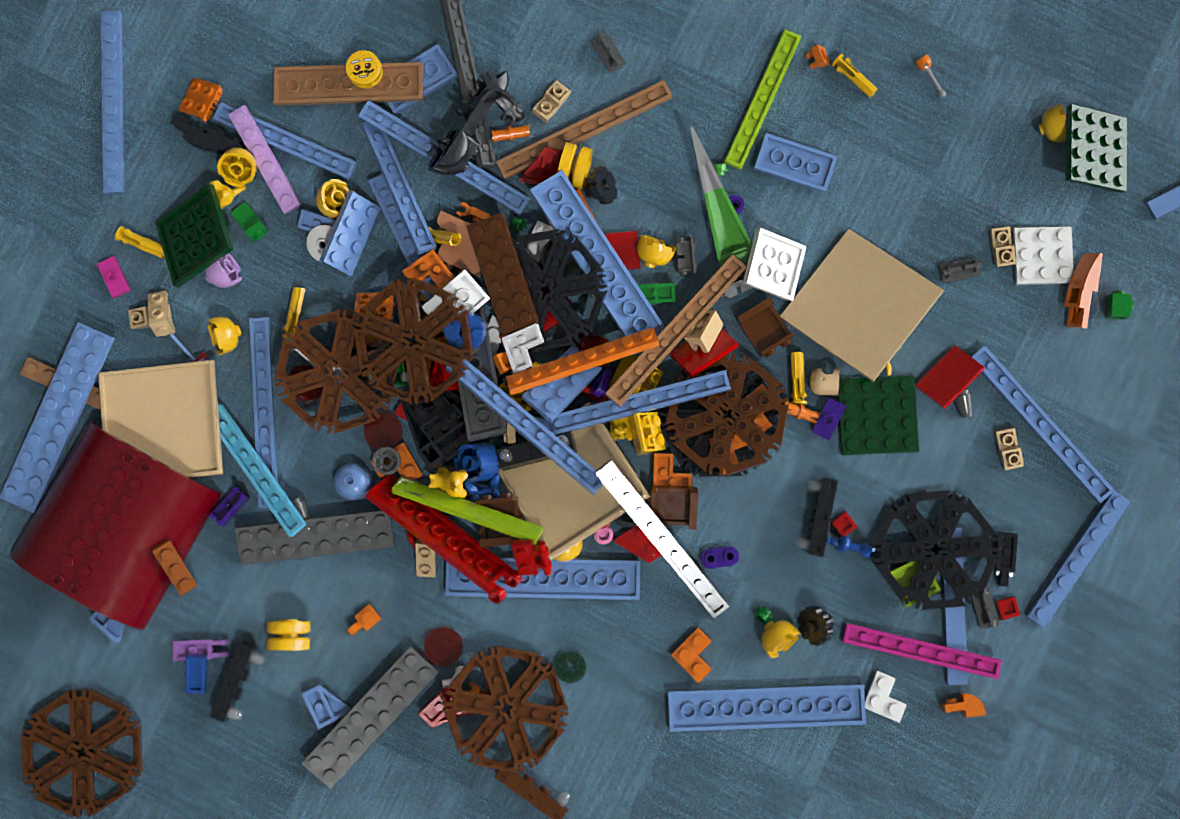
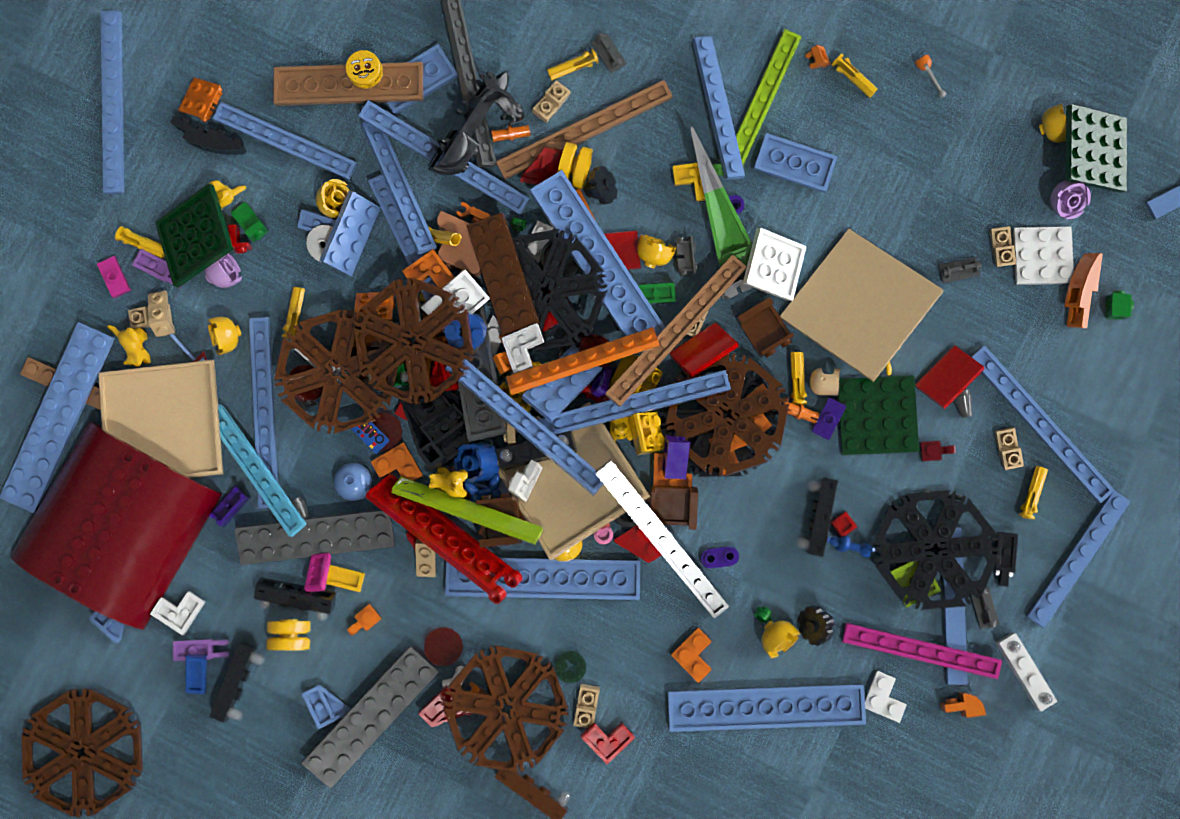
dark orange plate [151,538,198,596] -> none
yellow cylinder [217,148,257,187] -> none
lavender plate [228,105,302,214] -> none
dark grey wheel [372,447,401,475] -> none
red plate [512,540,552,576] -> none
tan hinge [684,310,724,353] -> none
red tile [995,596,1020,620] -> none
none -> yellow animal [107,325,151,367]
none -> medium lavender hinge [132,249,181,288]
none -> white plate [150,591,206,635]
none -> red bracket [228,224,252,254]
none -> black piece [254,577,337,621]
none -> dark pink plate [304,553,331,592]
none -> yellow tile [326,565,365,592]
none -> tile [351,413,390,454]
none -> white plate [508,460,543,502]
none -> yellow piece [547,49,599,81]
none -> tan slope [573,684,600,728]
none -> tile [580,722,635,764]
none -> dark purple hinge [662,435,690,479]
none -> yellow plate [672,163,705,202]
none -> medium blue plate [692,36,745,180]
none -> dark red plate [920,441,956,462]
none -> white piece [995,632,1058,712]
none -> yellow piece [1019,466,1048,520]
none -> lavender cylinder [1050,181,1091,219]

